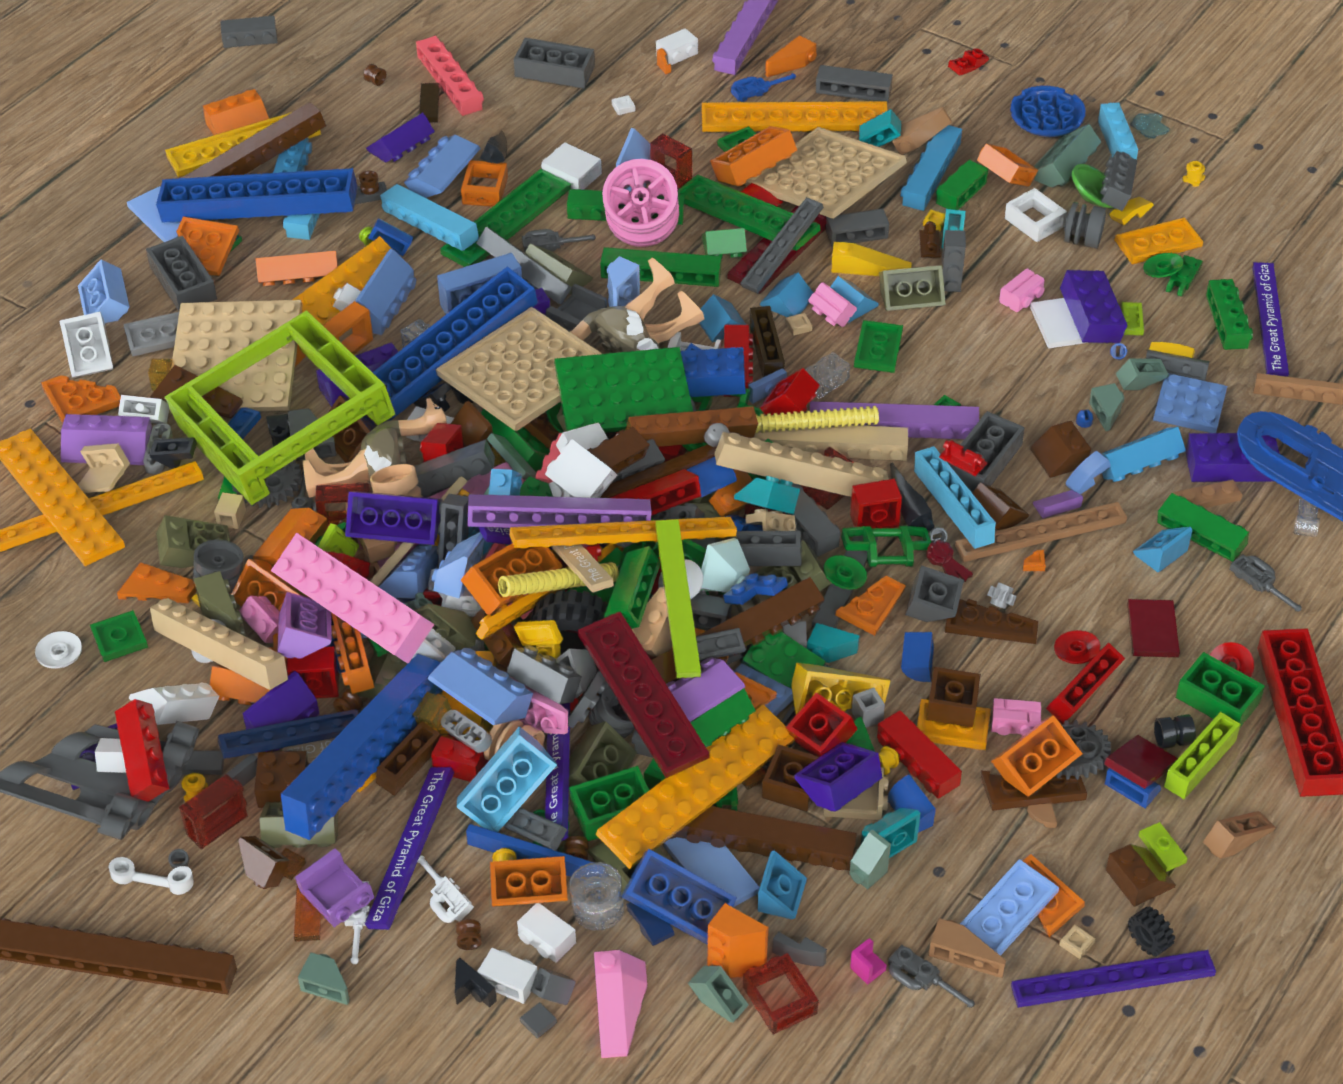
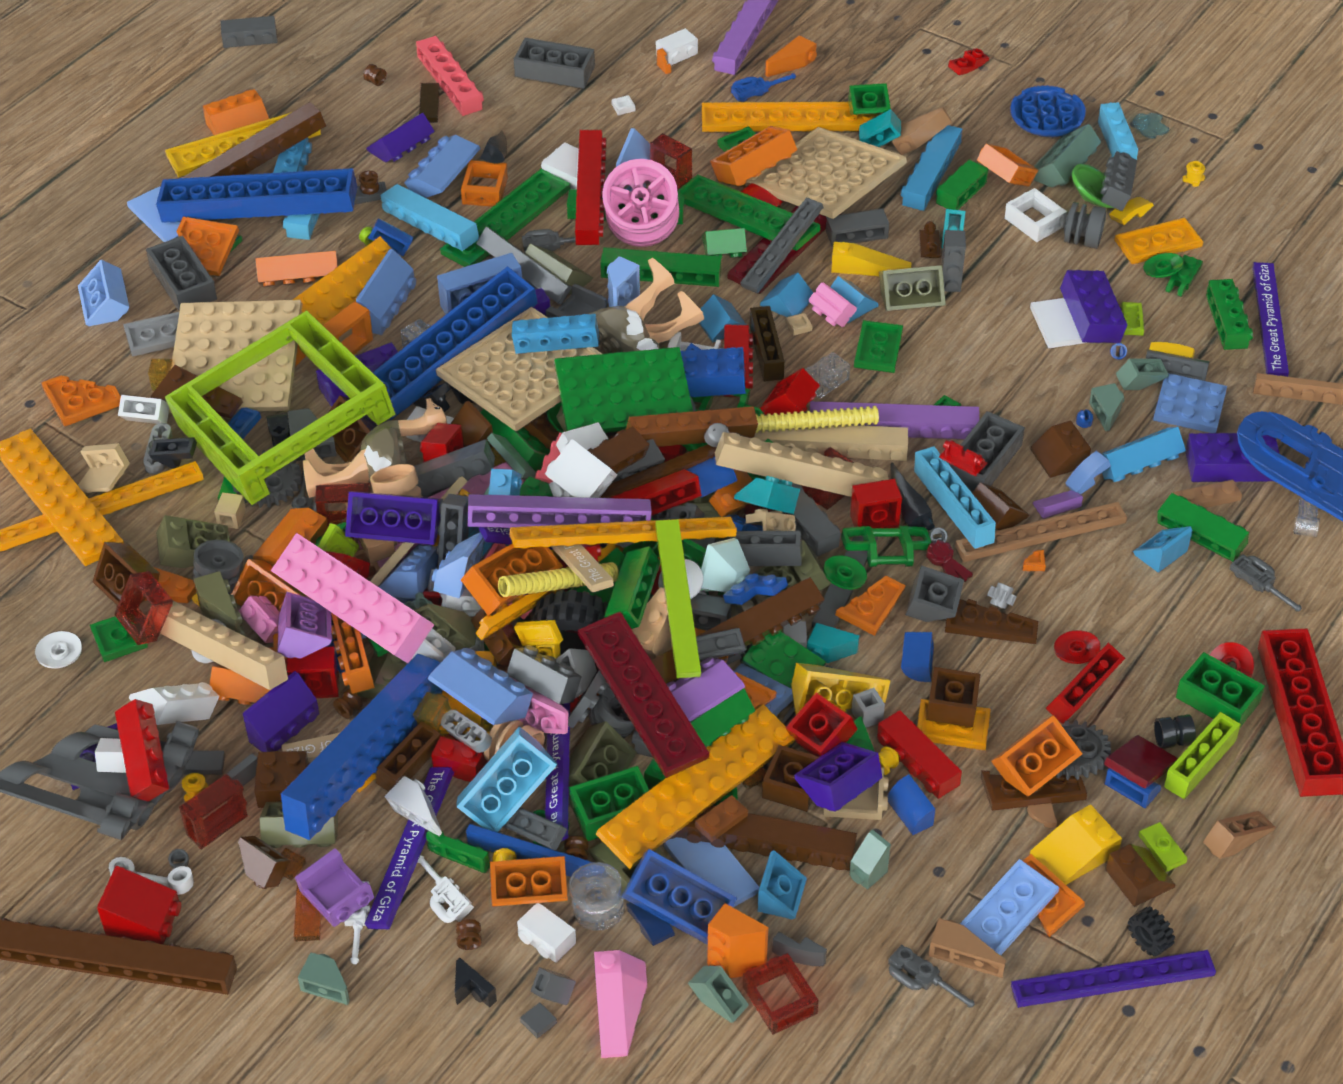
white slope [60,312,113,378] -> none
medium lavender slope [61,414,152,465] -> none
dark blue plate [218,709,359,759] -> none
white brick [333,283,361,311] -> none
white brick [477,948,538,1004] -> none
medium blue plate [749,368,787,404] -> none
dark grey brick [816,65,893,102] -> none
dark pink panel [850,938,887,985] -> none
teal slope [861,808,921,858] -> none
yellow tile [923,210,945,232] -> none
bright pink brick [991,698,1041,736] -> none
bright pink brick [999,269,1045,312] -> none
tan tile [1059,924,1096,959] -> none
dark red tile [1127,599,1180,658] -> none
none -> reddish brown slope [92,542,160,613]
none -> red slope [97,866,182,944]
none -> clear red window [114,571,173,645]
none -> white slope [384,776,442,836]
none -> green hinge [426,830,490,873]
none -> dark azure brick [512,314,599,354]
none -> red brick [575,130,606,245]
none -> dark orange plate [695,795,748,842]
none -> green slope [849,83,891,115]
none -> yellow slope [1030,804,1122,885]

